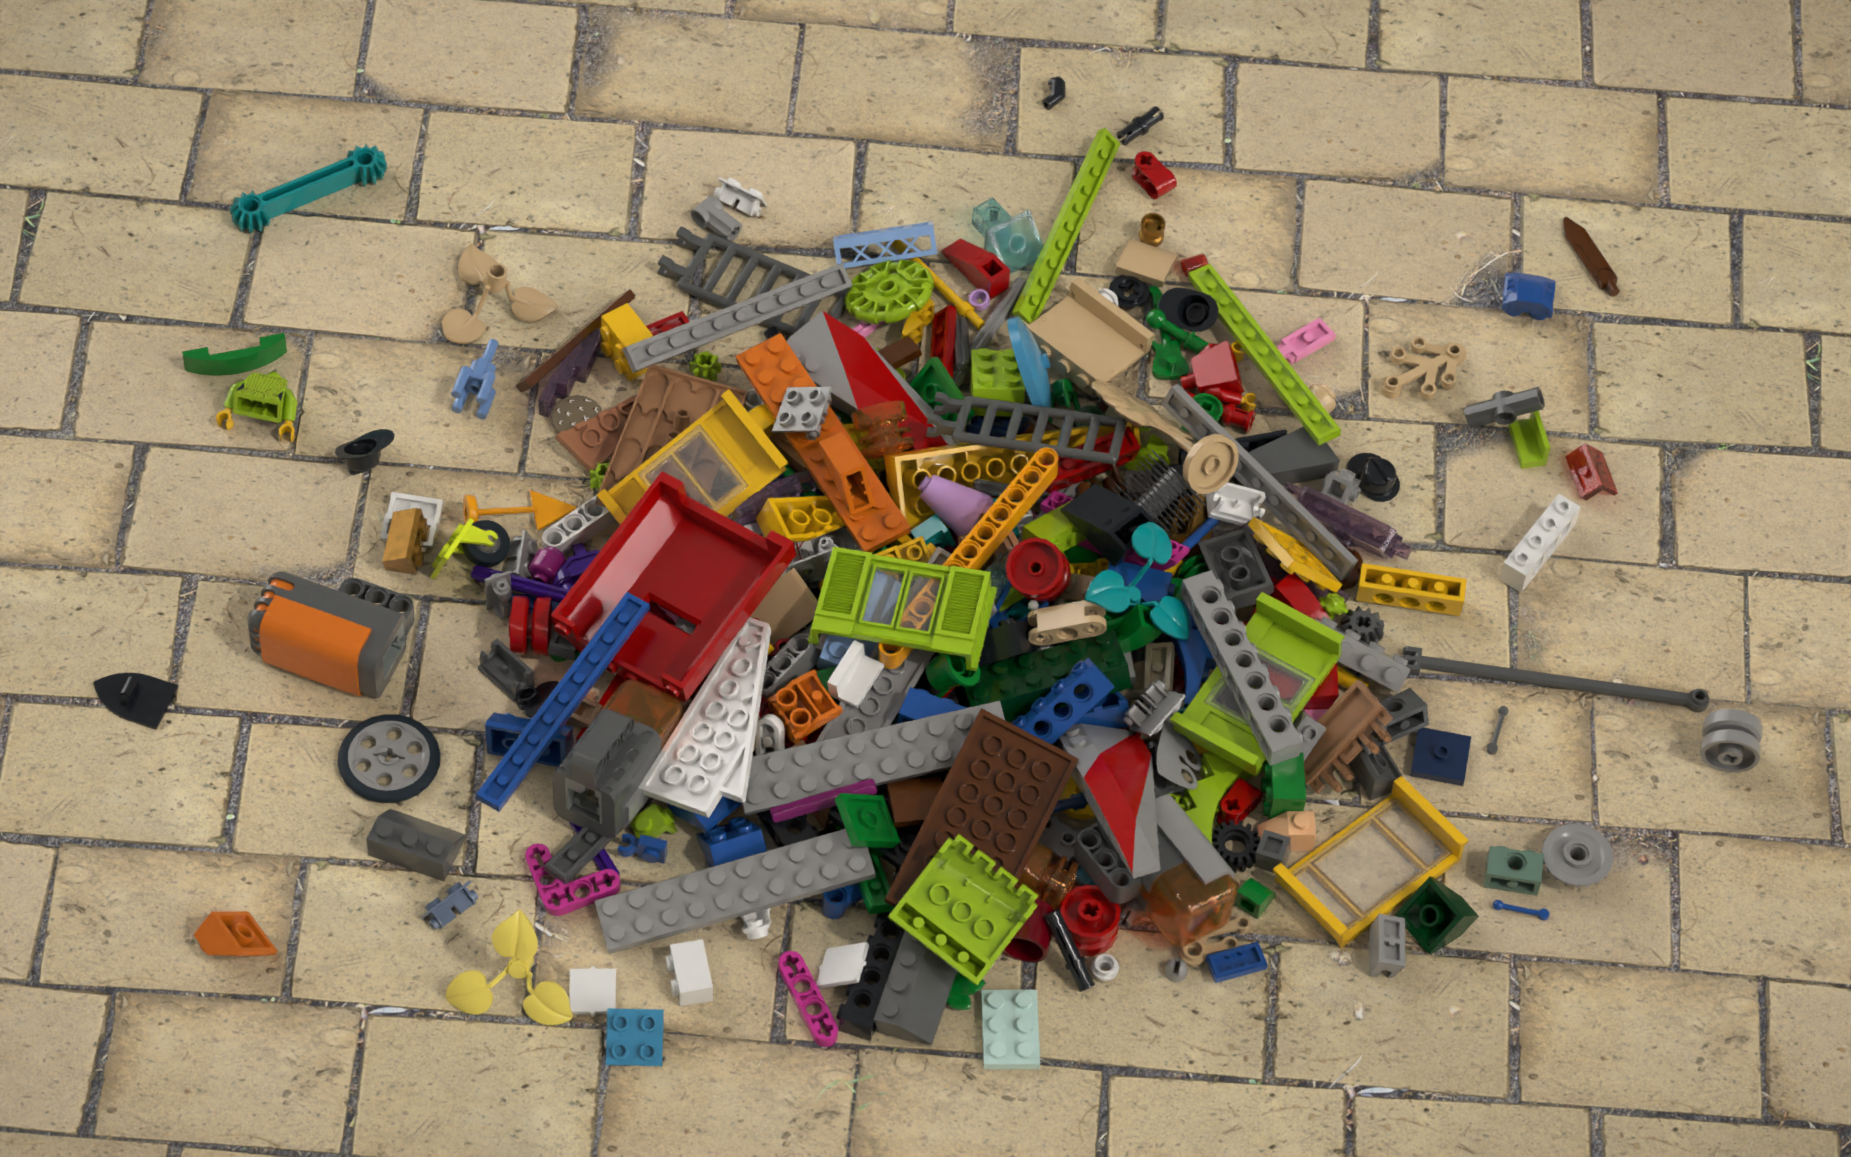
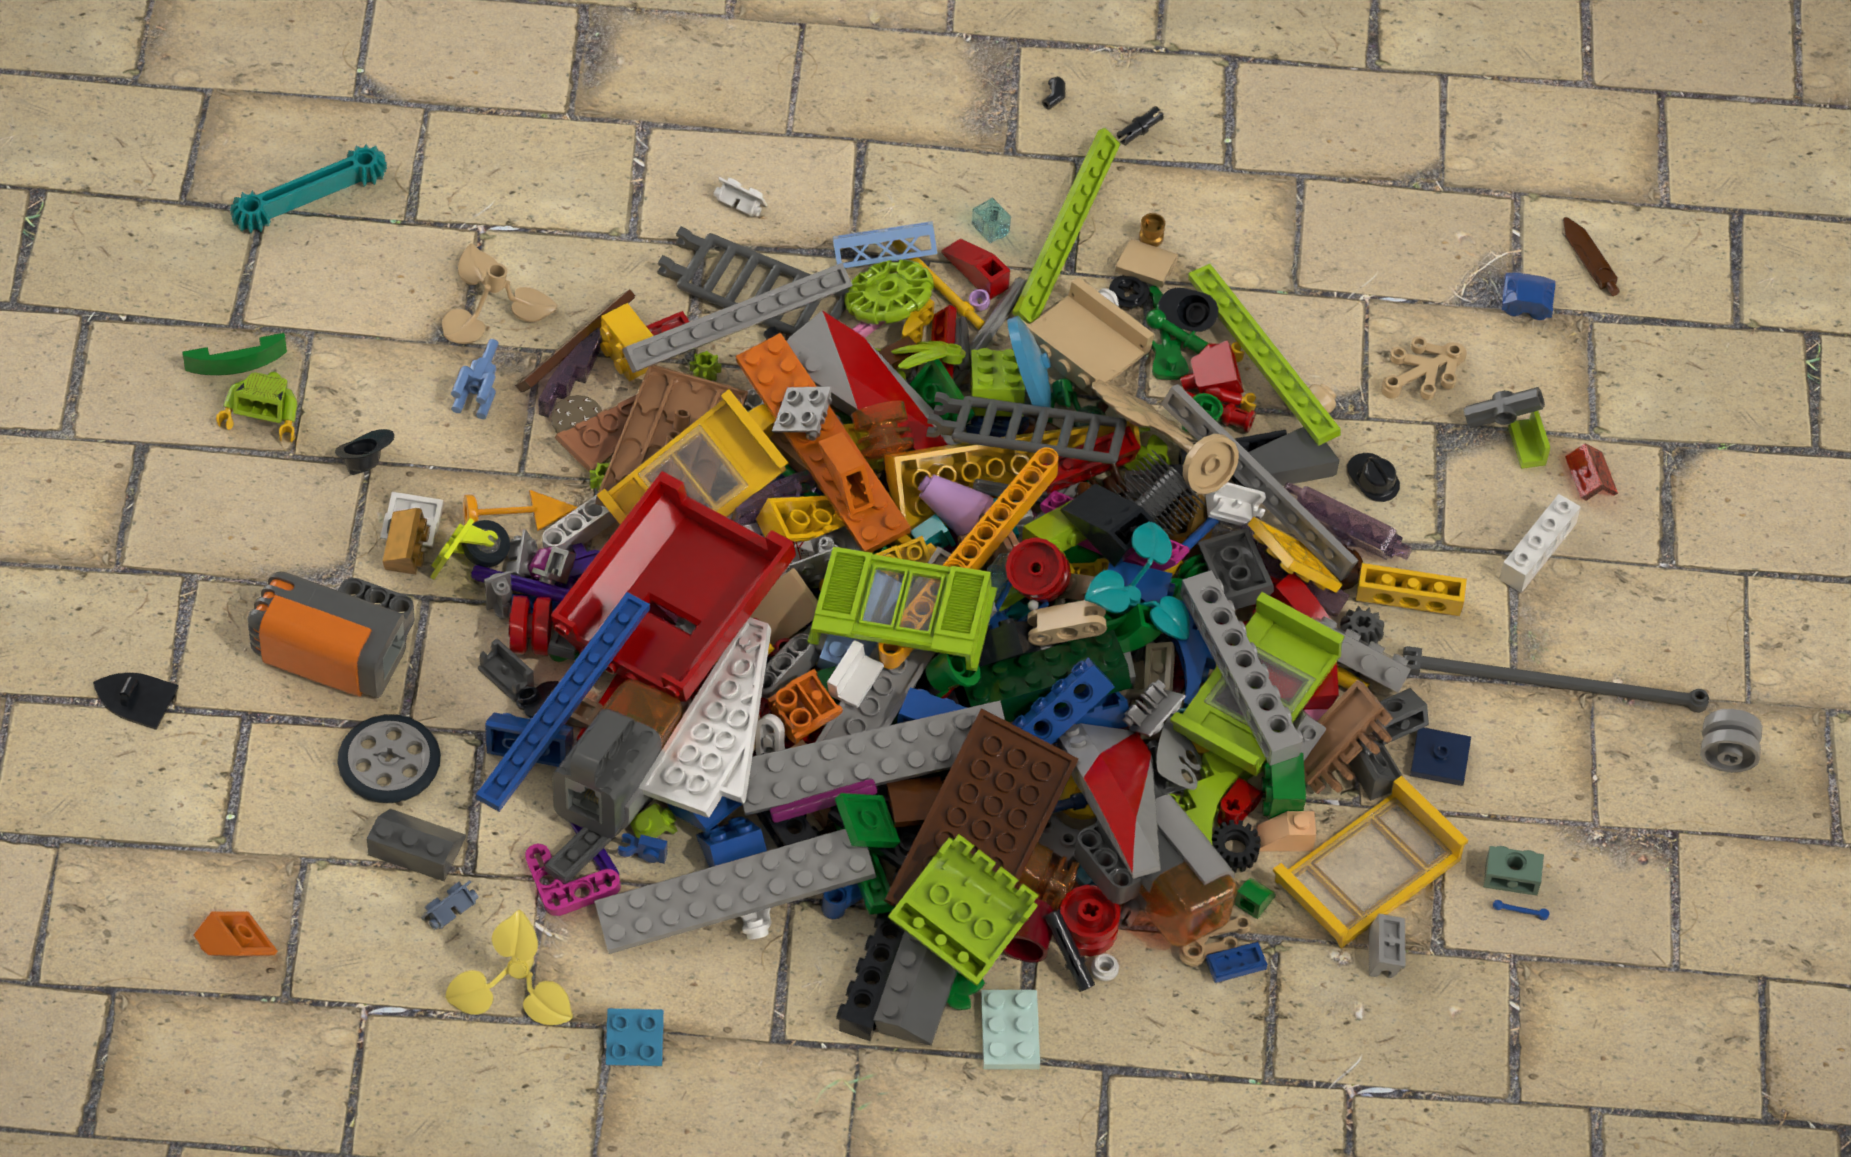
white piece [570,966,616,1017] -> none
white brick [665,939,713,1006] -> none
light grey piece [691,196,742,241] -> none
dark pink beam [778,951,838,1047] -> none
white piece [816,942,869,989] -> none
clear light blue slope [984,210,1043,274] -> none
red piece [1131,151,1177,199] -> none
light grey hinge [1165,958,1188,982] -> none
clear red hinge [1181,253,1208,277] -> none
dark grey panel [1256,830,1291,873] -> none
bright pink hinge [1276,318,1336,364] -> none
lime plant [1318,593,1348,620] -> none
light grey brick [1320,468,1361,508] -> none
dark green slope [1395,877,1479,955] -> none
dark grey hinge [1487,706,1509,755] -> none
light grey gear [1541,824,1613,888] -> none
none -> flat silver bracket [532,546,576,585]
none -> lime plant [891,341,966,369]

